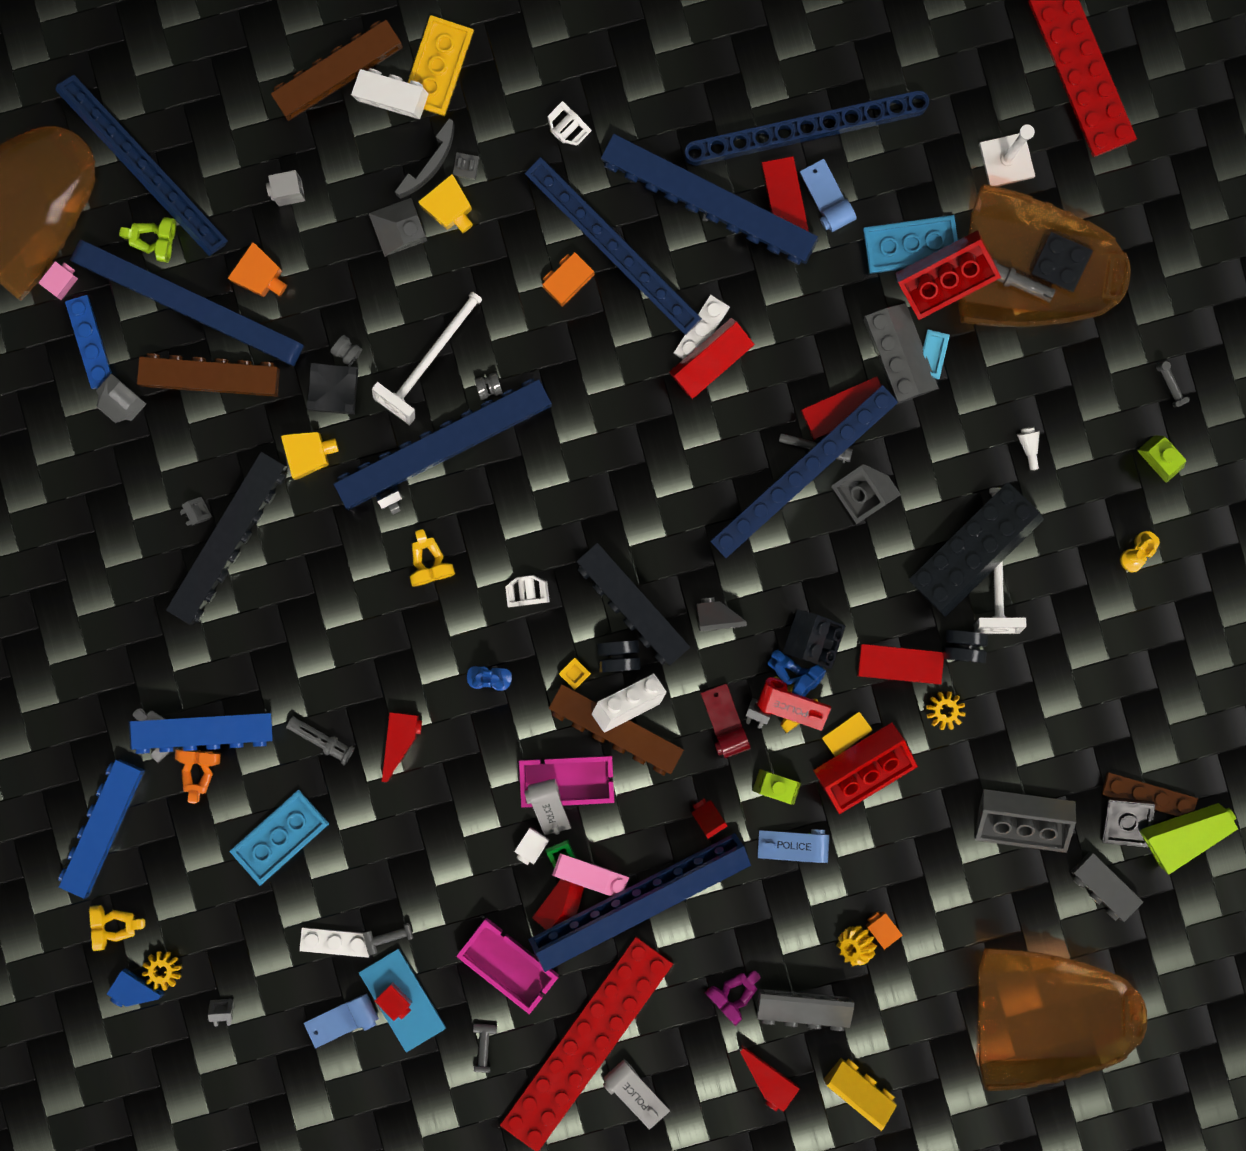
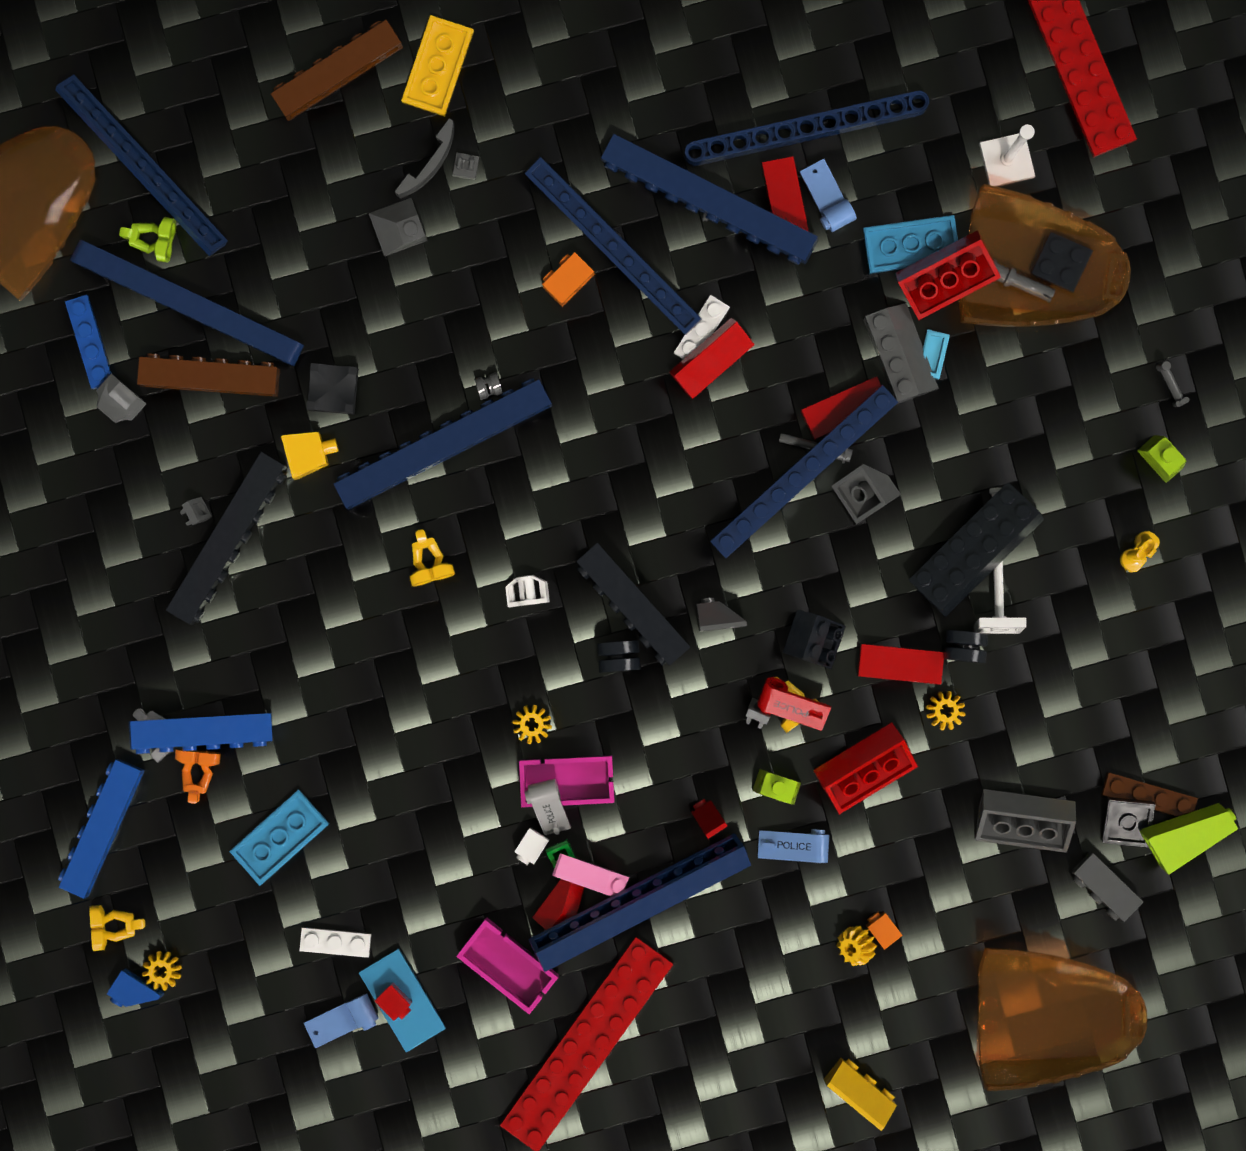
bright pink brick [39,261,78,300] -> none
dark grey tile [208,999,234,1027] -> none
orange torso [228,243,287,297] -> none
light grey brick [266,170,306,206] -> none
dark grey pin [286,716,355,765] -> none
dark grey wheel [330,335,363,366] -> none
white brick [351,68,429,119] -> none
dark grey piece [362,923,413,955] -> none
white tile [372,292,482,426] -> none
tile [376,486,402,515] -> none
red slope [382,712,422,782] -> none
yellow torso [418,175,473,233] -> none
blue piece [467,666,512,691] -> none
dark grey piece [473,1023,497,1073] -> none
white piece [547,101,592,146] -> none
reddish brown brick [549,684,684,776] -> none
yellow plate [559,658,591,690] -> none
white brick [592,674,667,733] -> none
light grey door [603,1059,670,1130] -> none
dark red door [701,683,751,758] -> none
magenta piece [705,971,761,1026] -> none
red slope [739,1046,800,1112] -> none
dark grey slope [756,989,854,1031] -> none
blue piece [768,650,826,697] -> none
yellow tile [822,712,873,757] -> none
white cone [1017,427,1040,470] -> none
none -> yellow gear [512,705,552,744]

